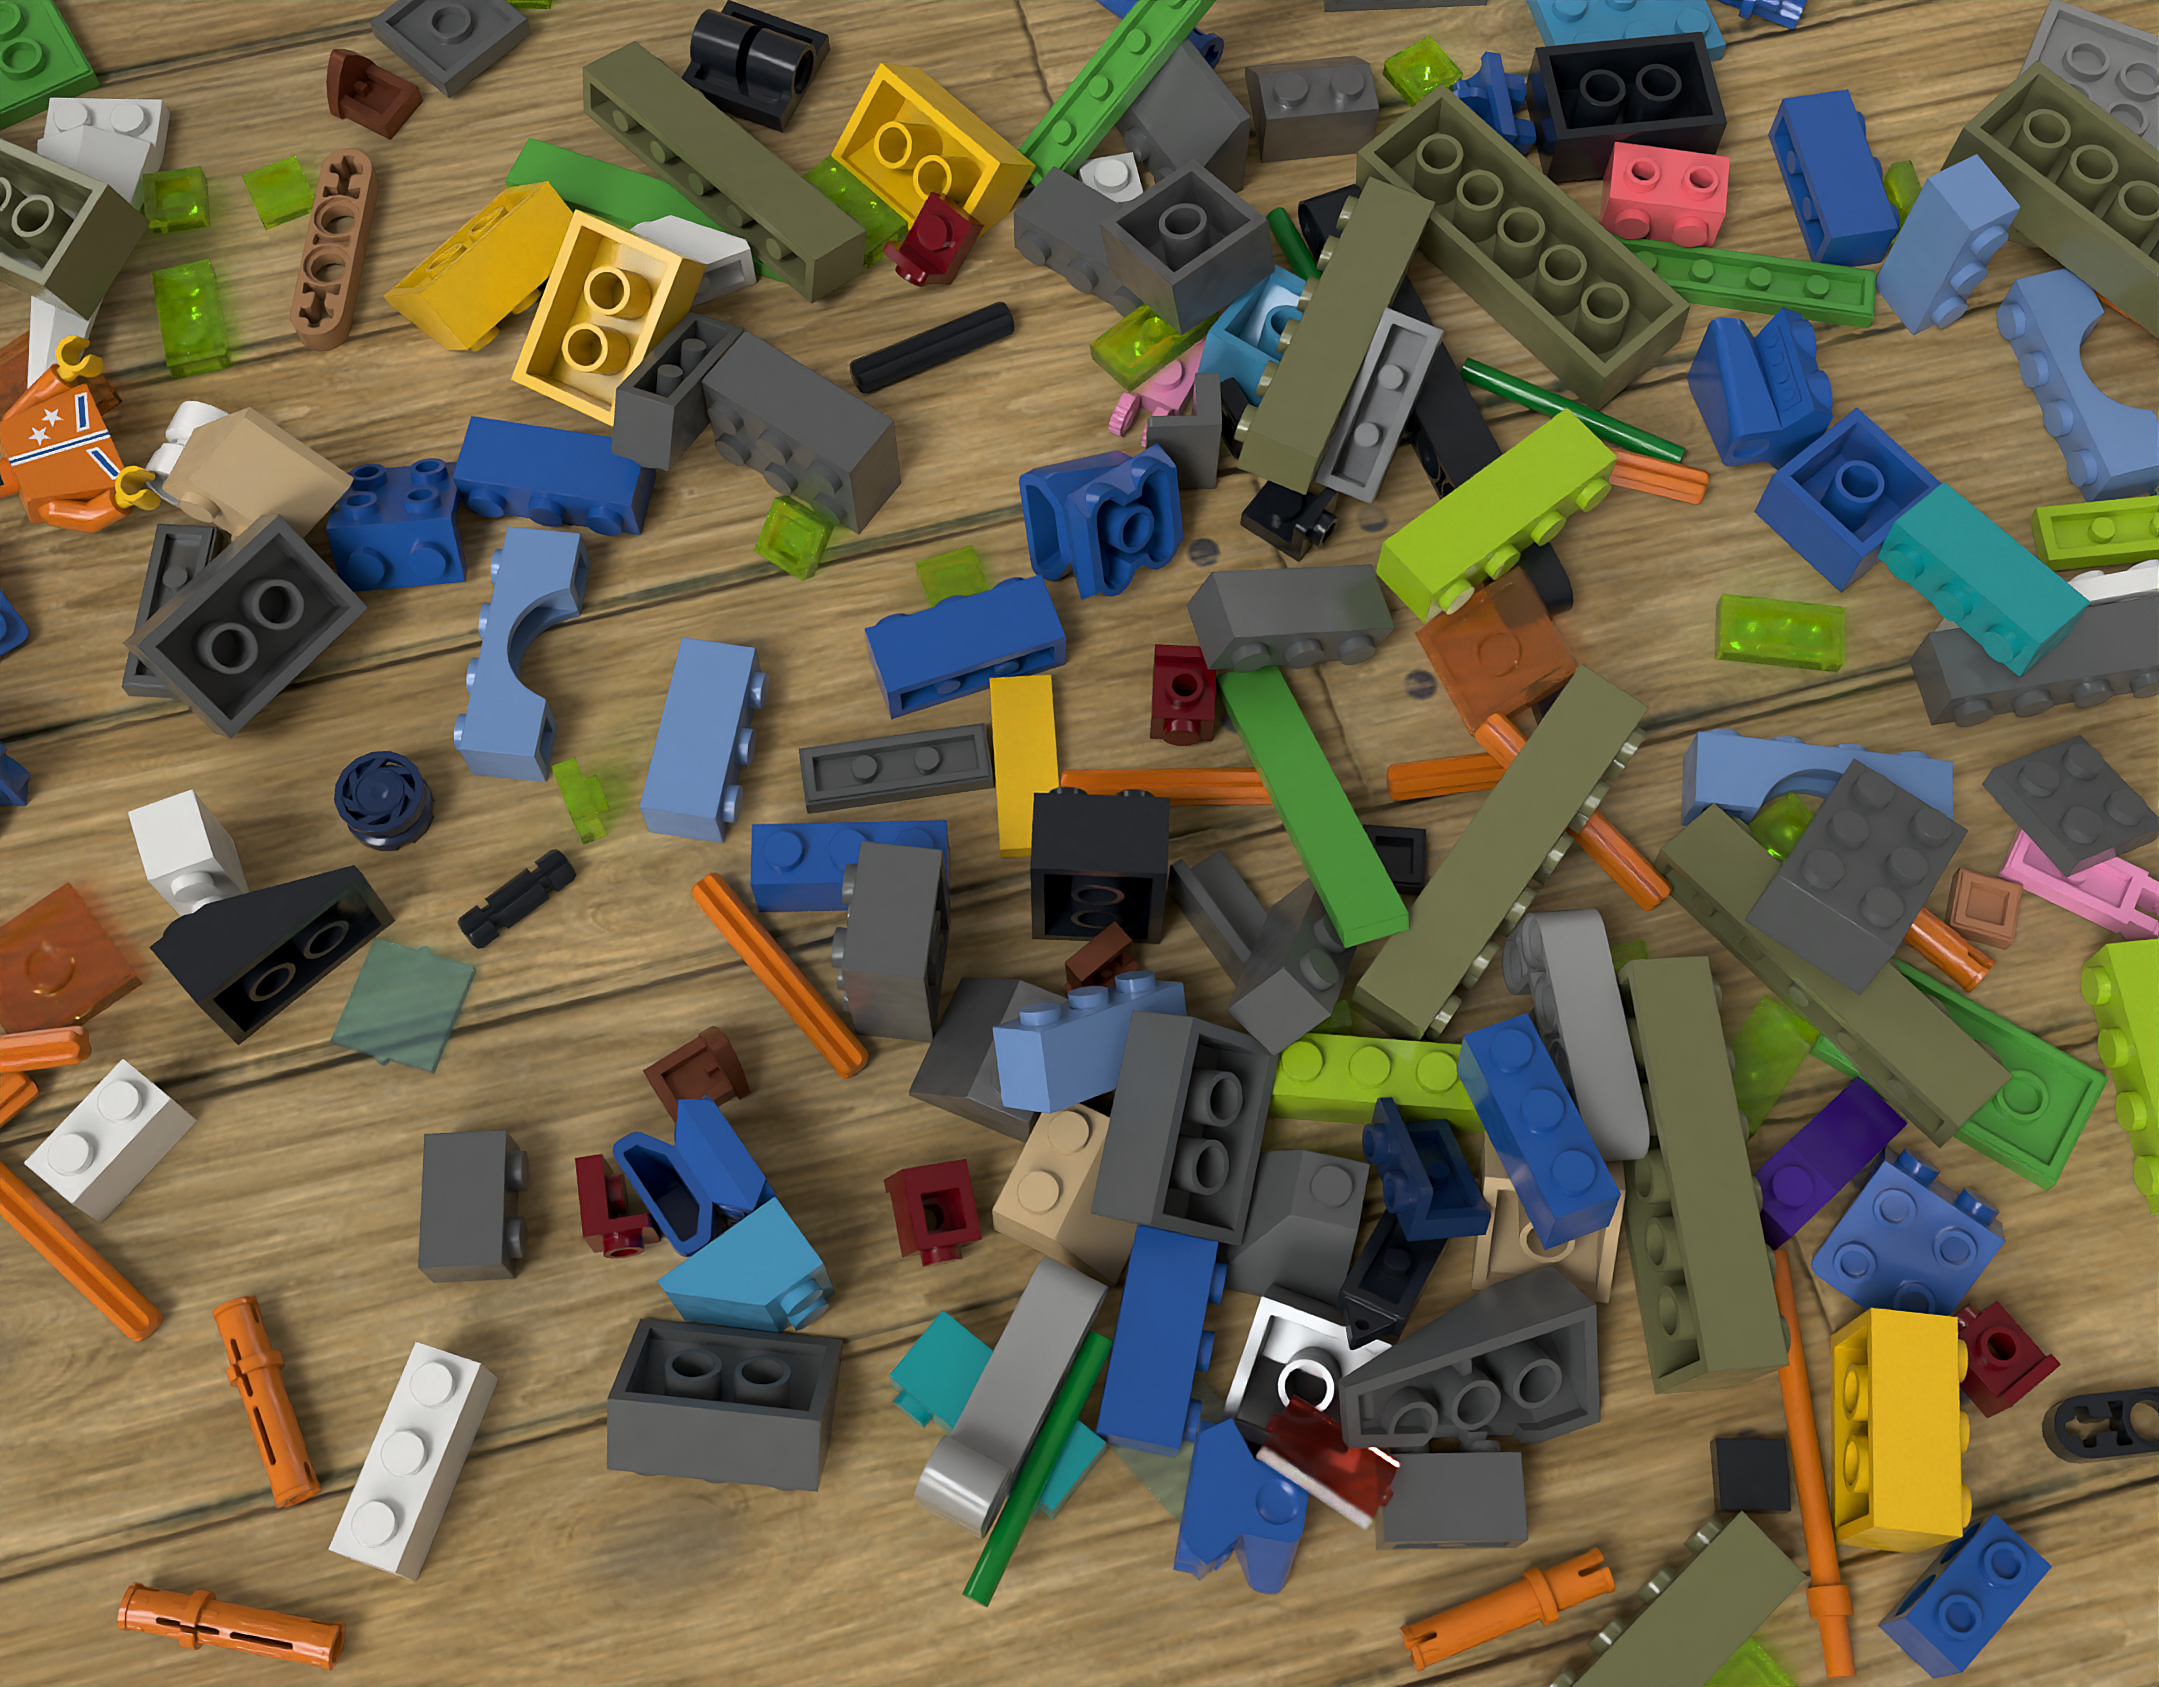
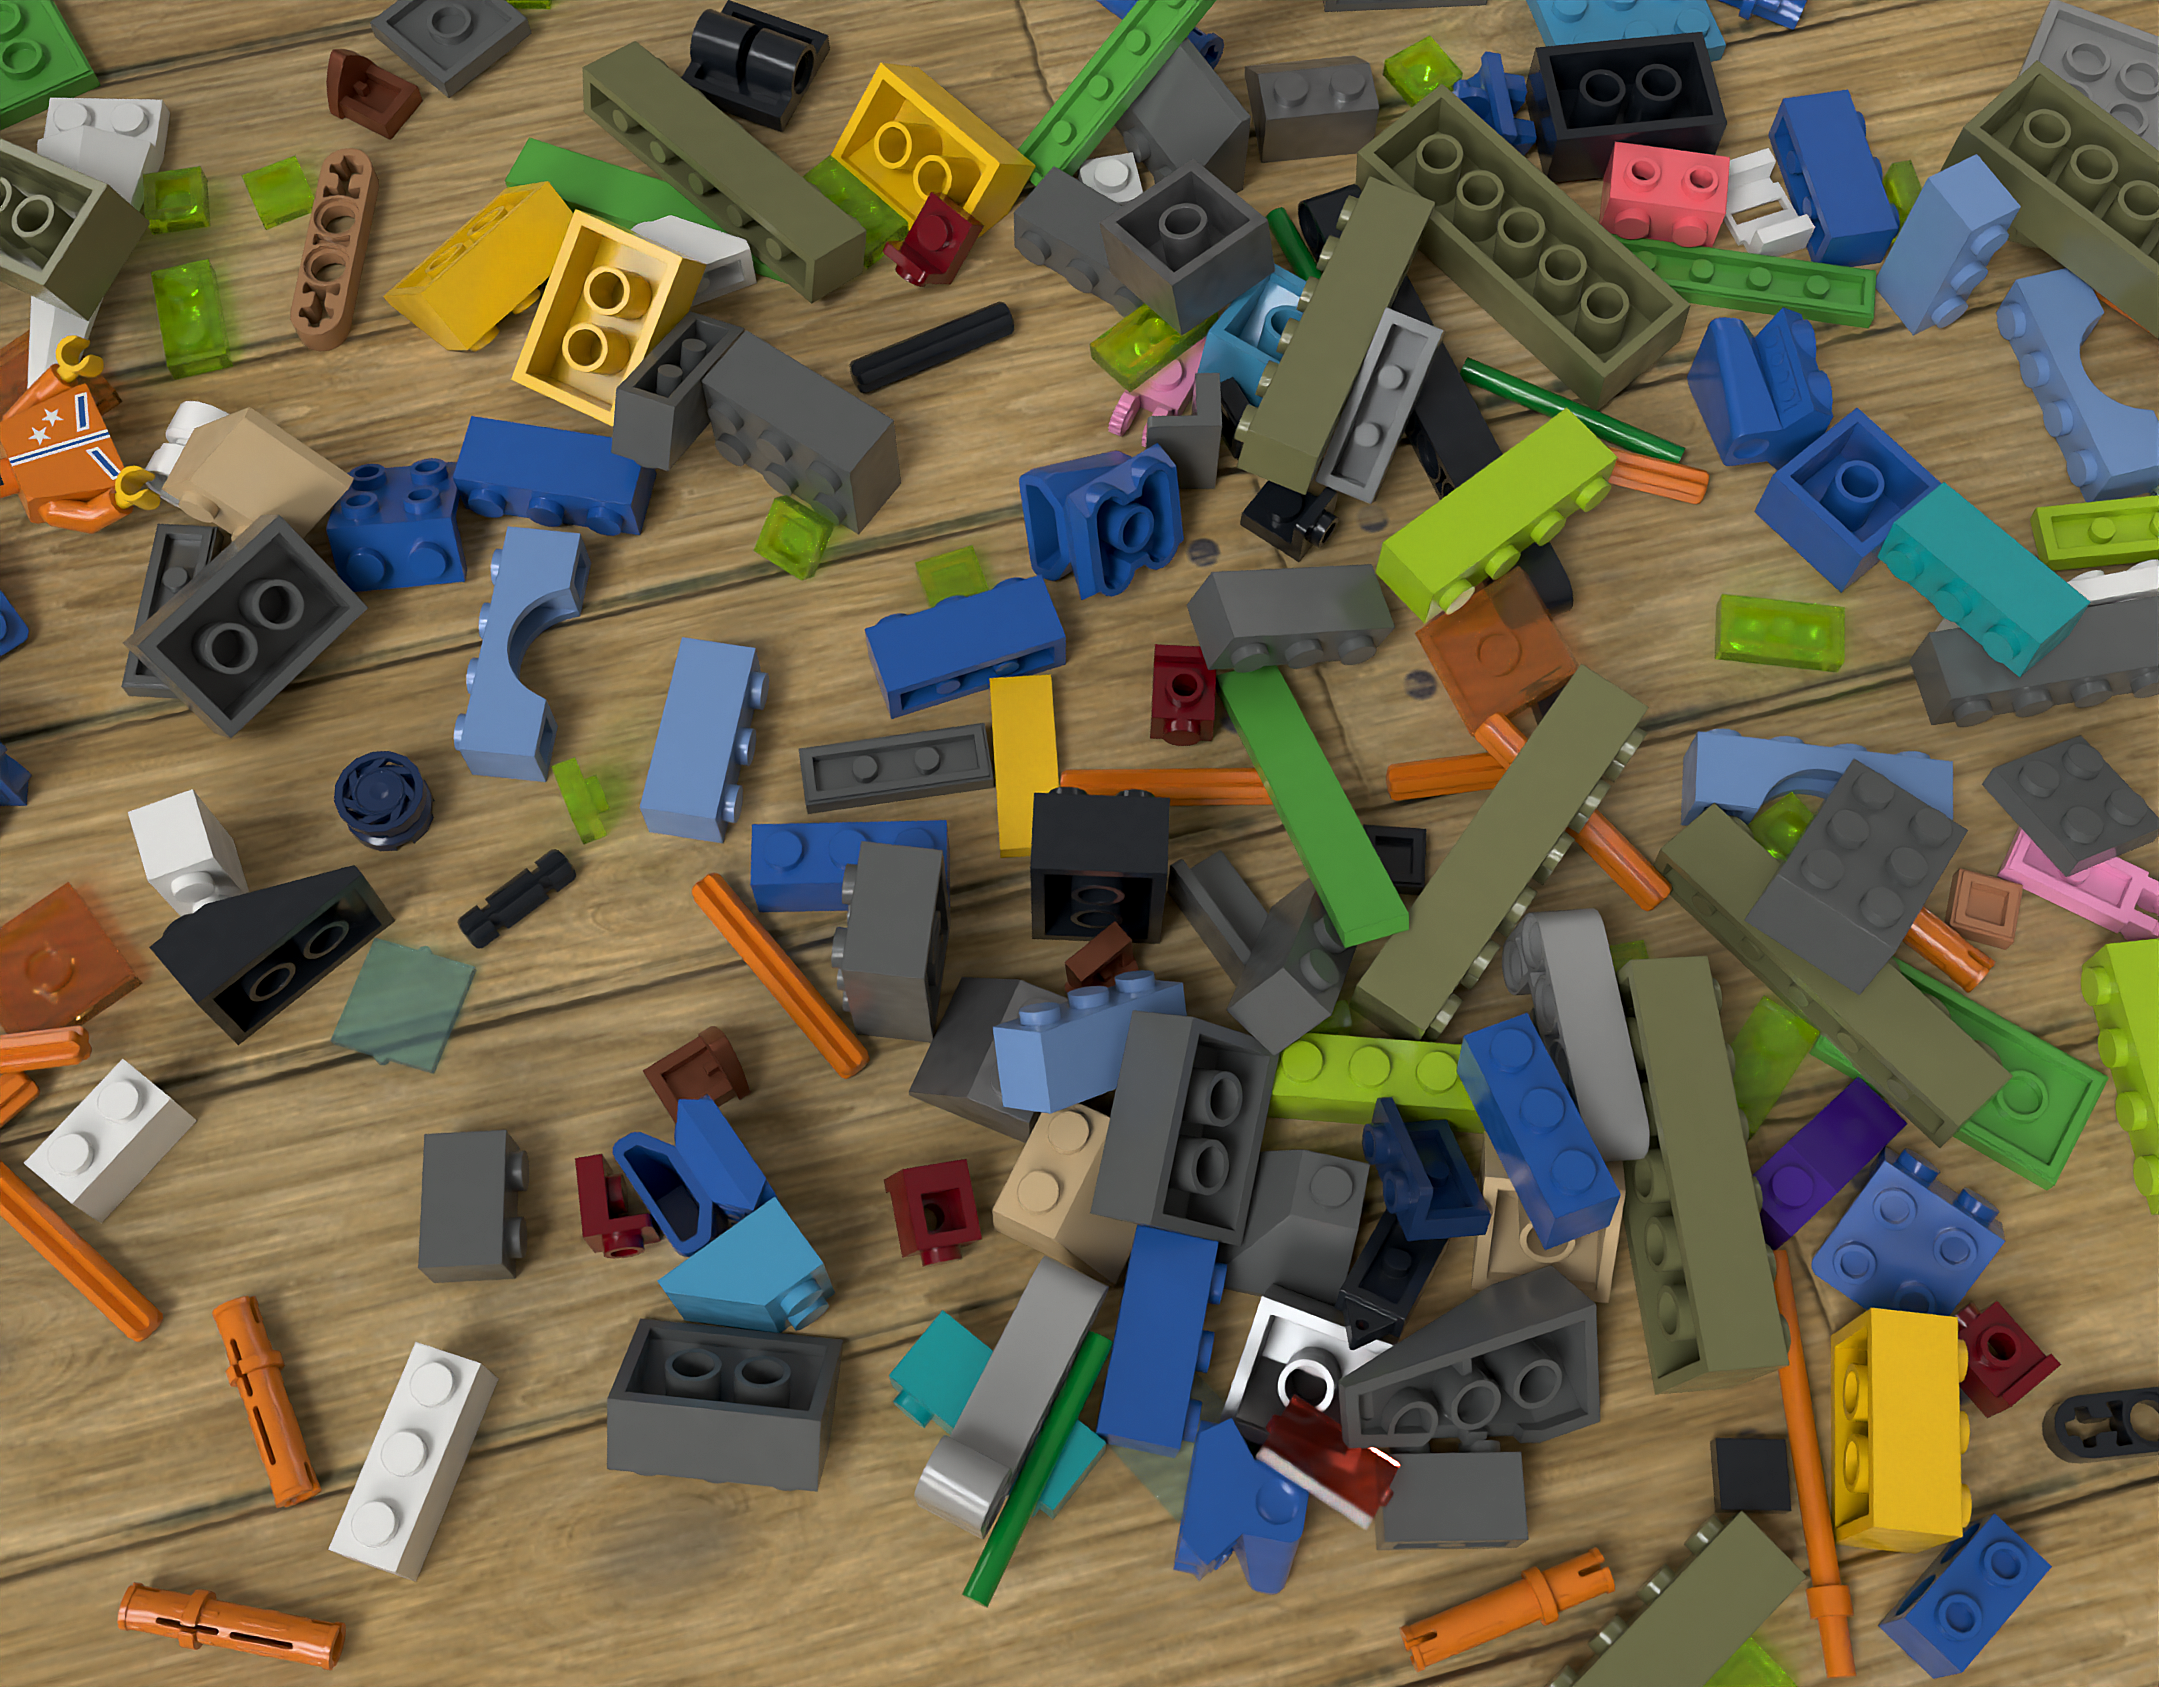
none -> white piece [1723,148,1815,257]

